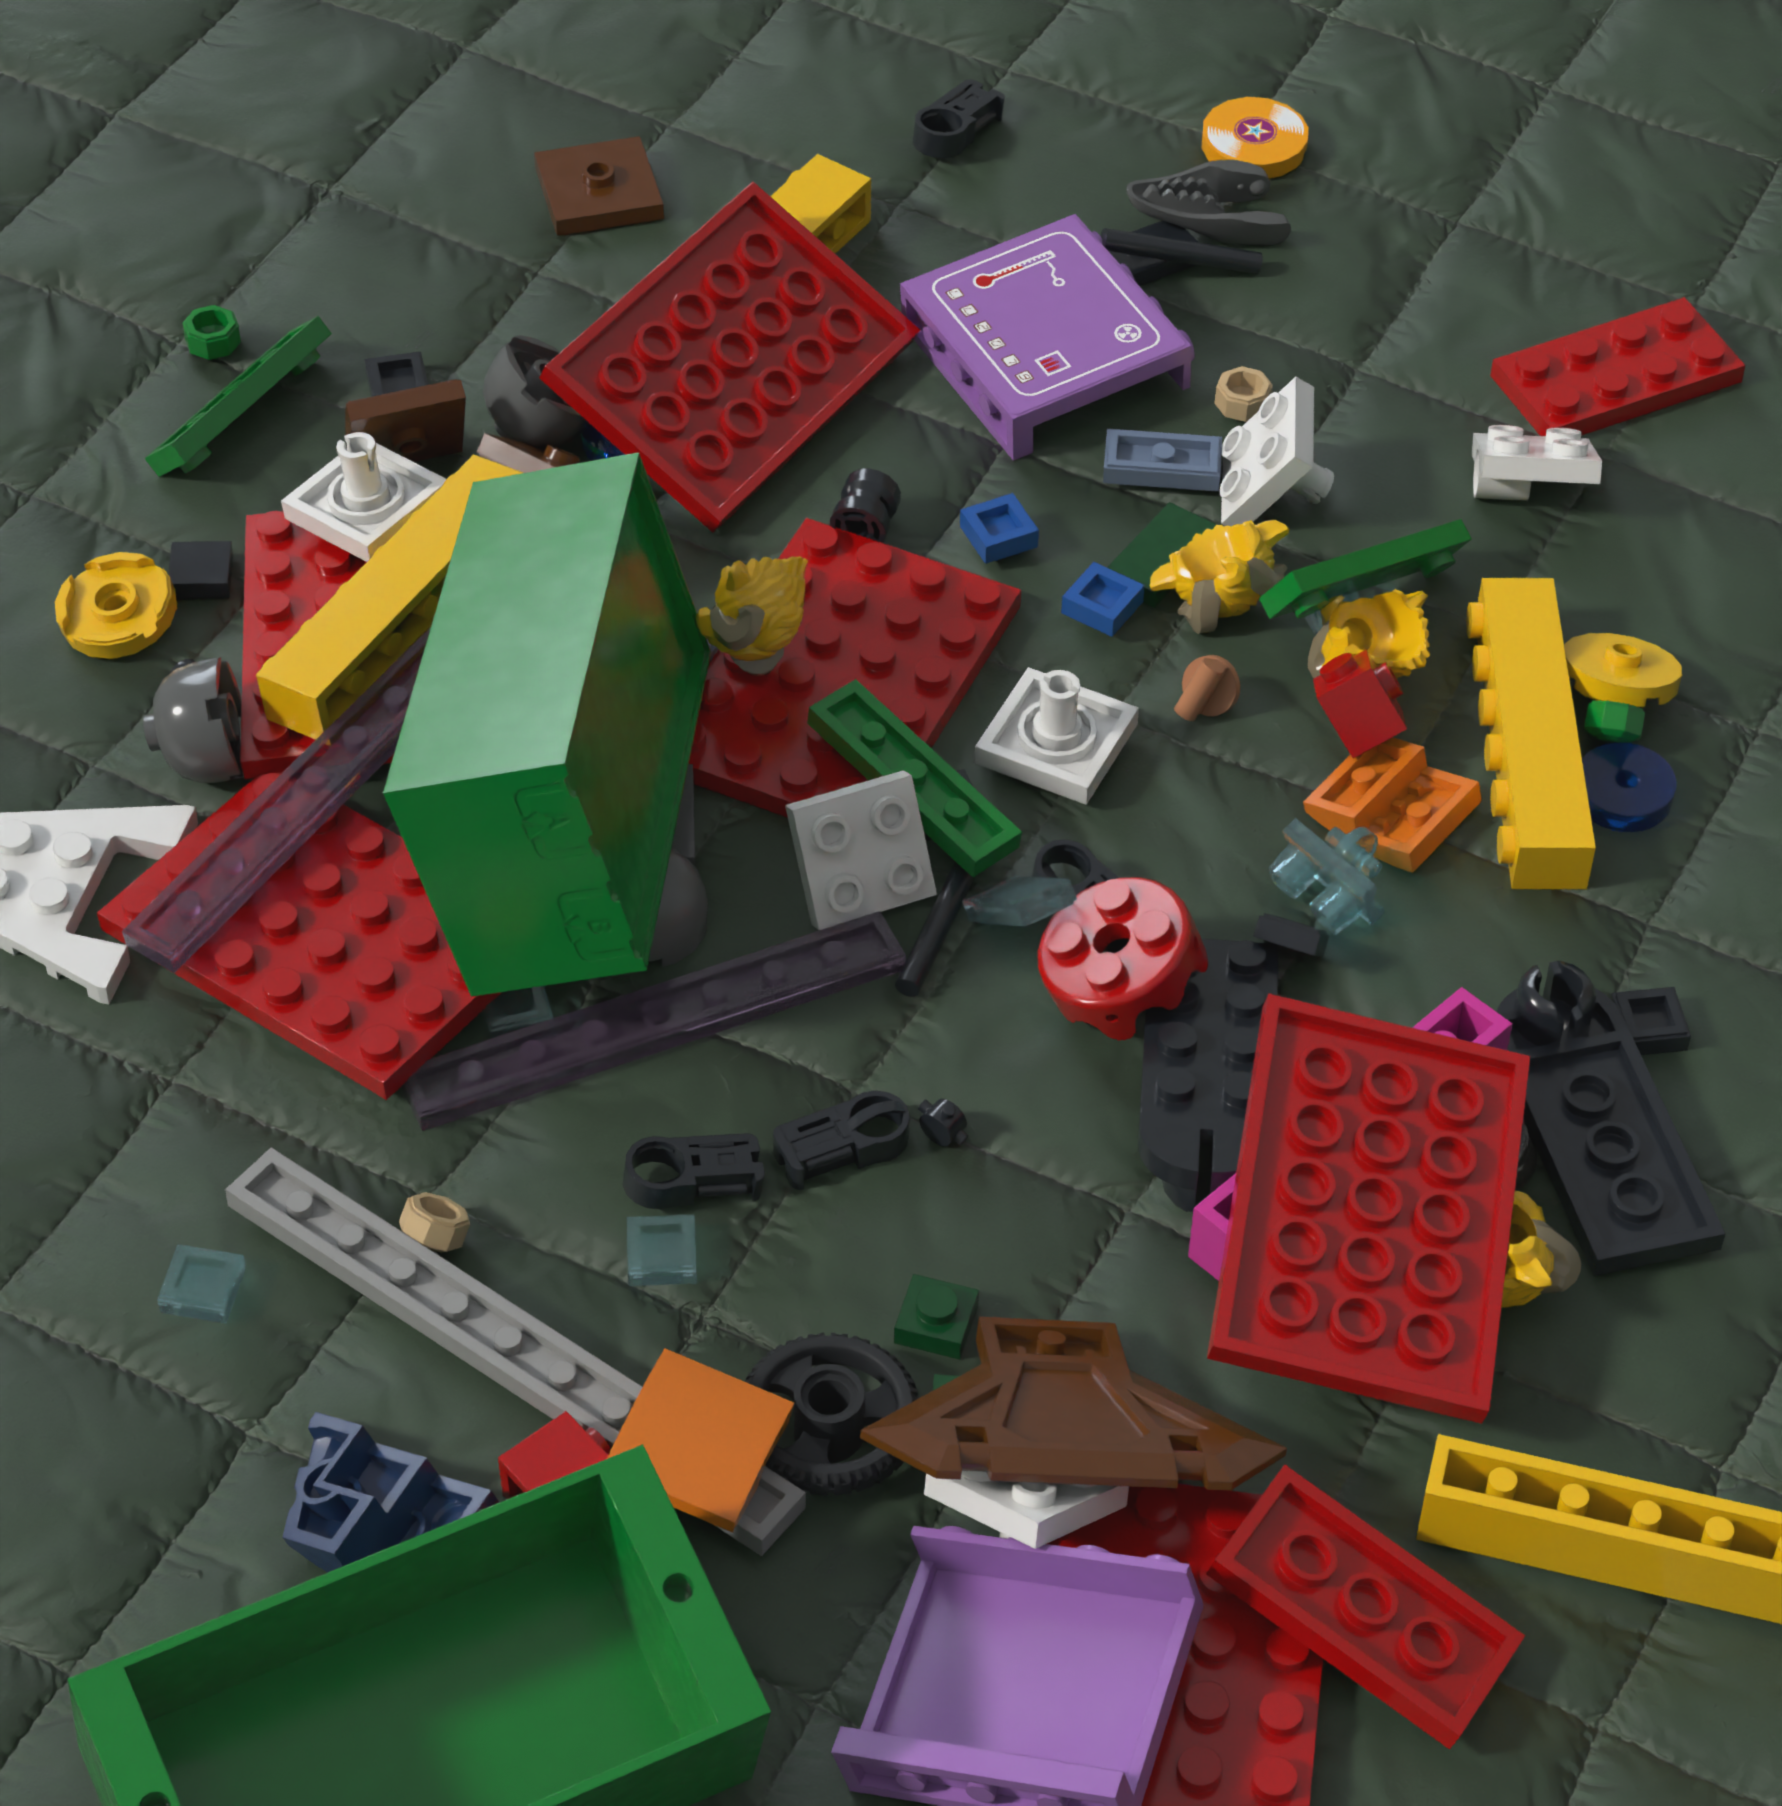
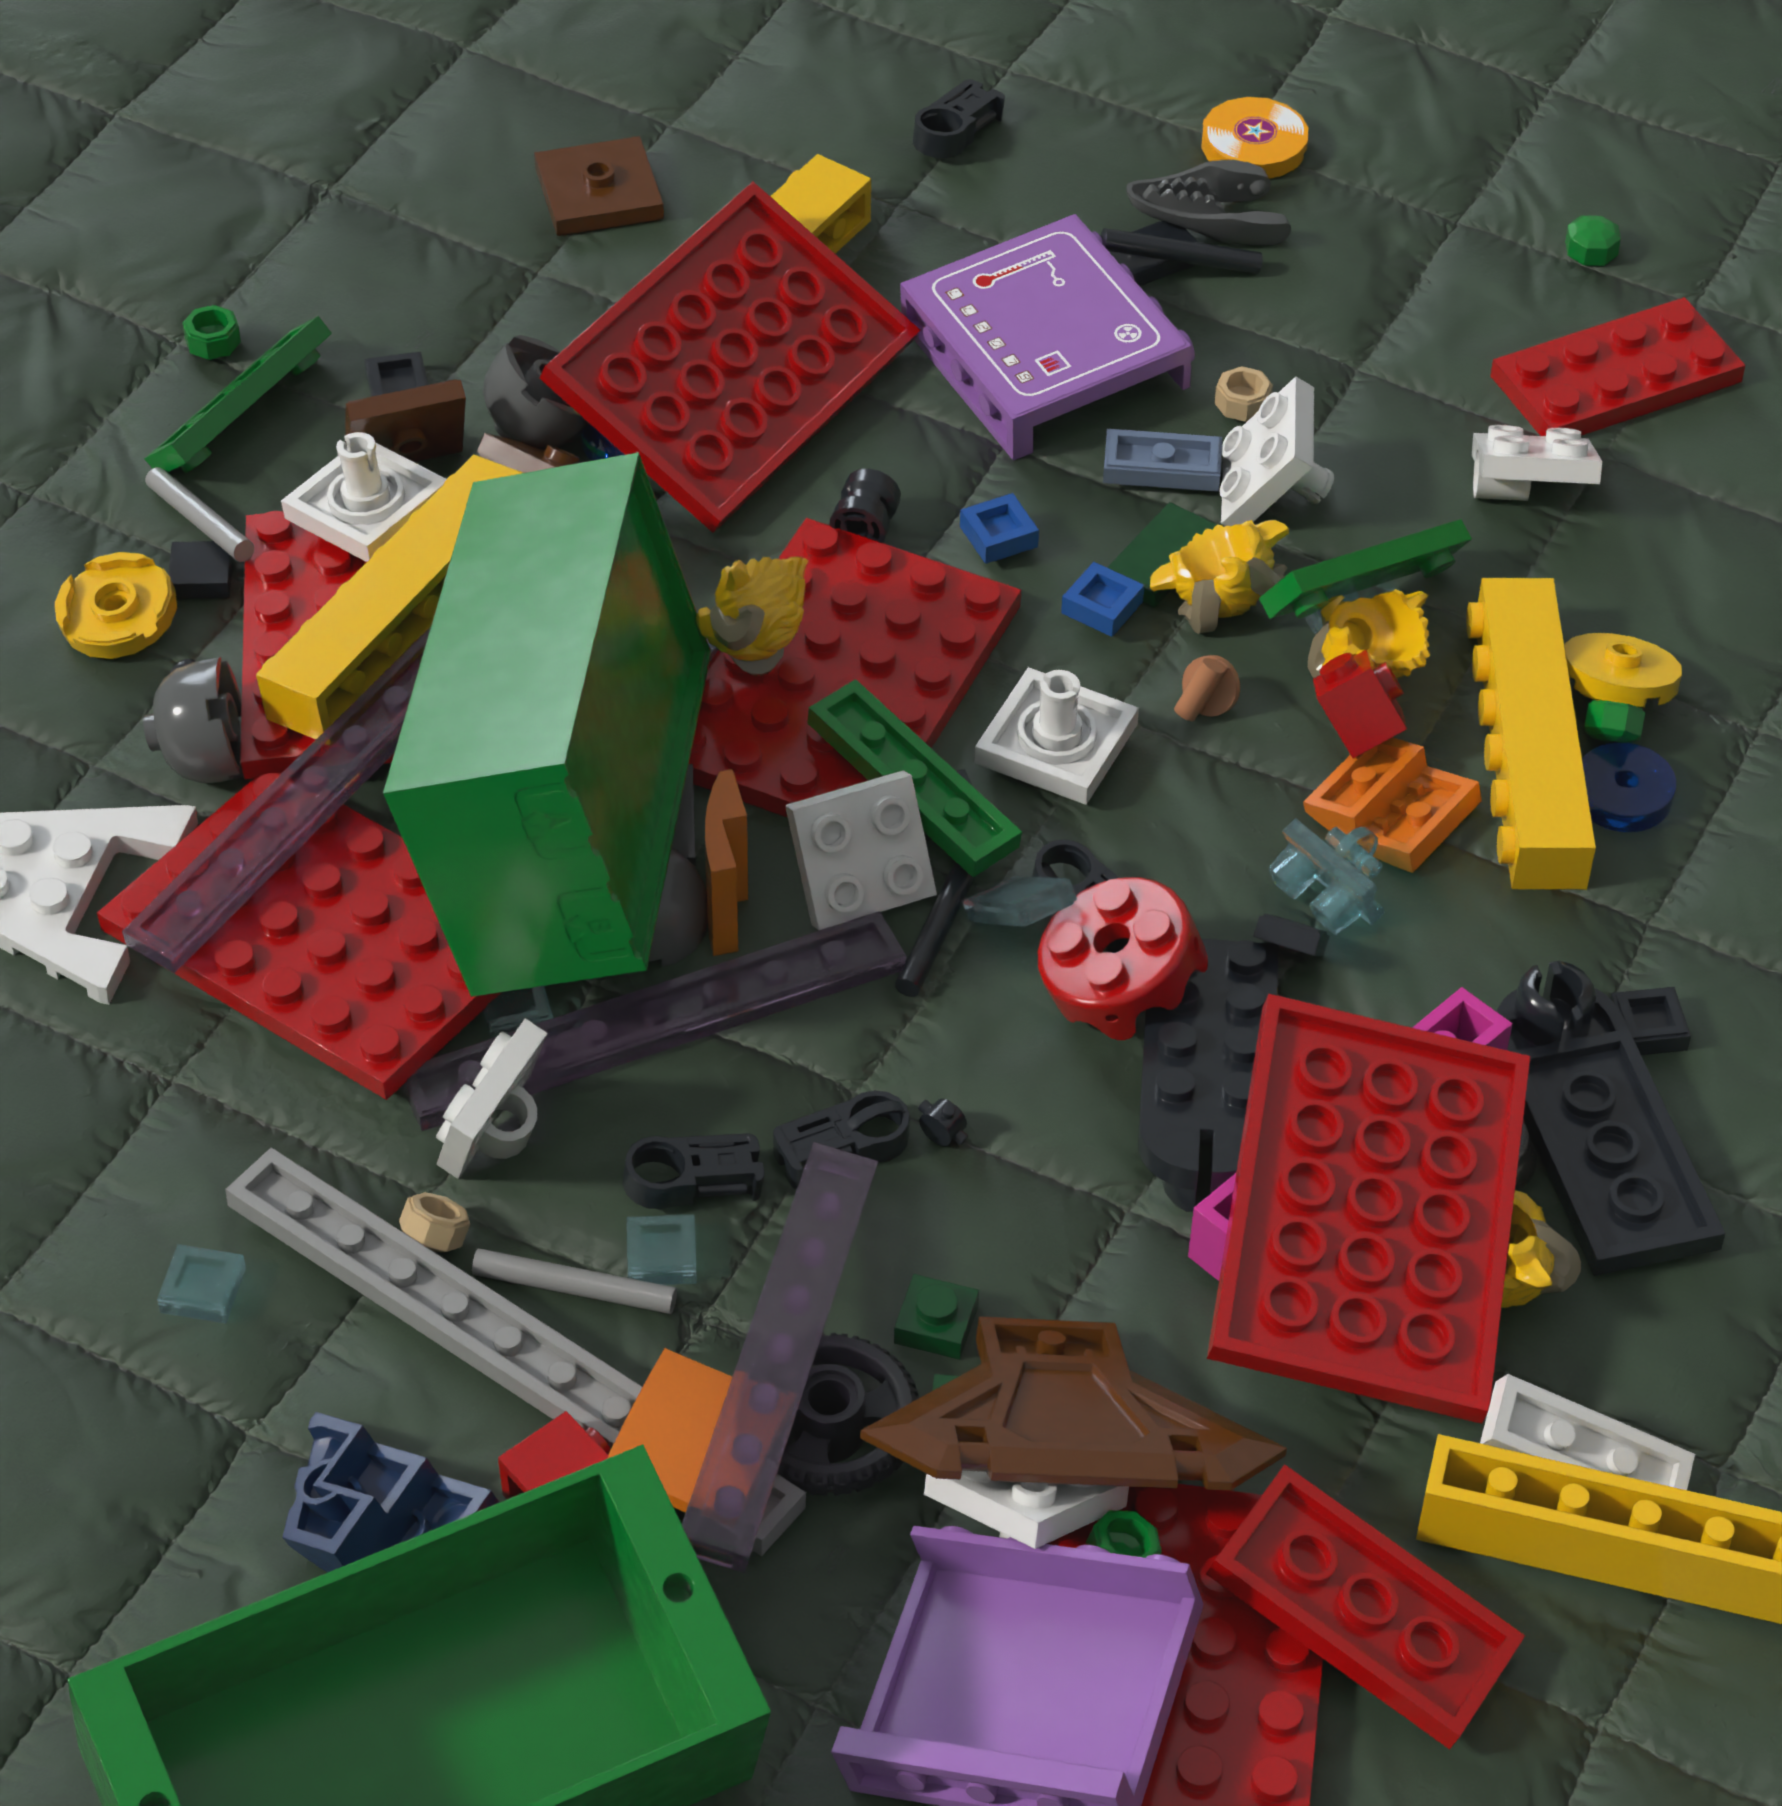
none -> light grey bar [145,467,254,562]
none -> white plate [436,1018,548,1179]
none -> light grey bar [472,1248,677,1314]
none -> clear purple tile [682,1142,878,1573]
none -> orange slope [705,769,748,956]
none -> green tile [1085,1510,1162,1558]
none -> white plate [1480,1374,1695,1490]
none -> green tile [1565,215,1621,266]

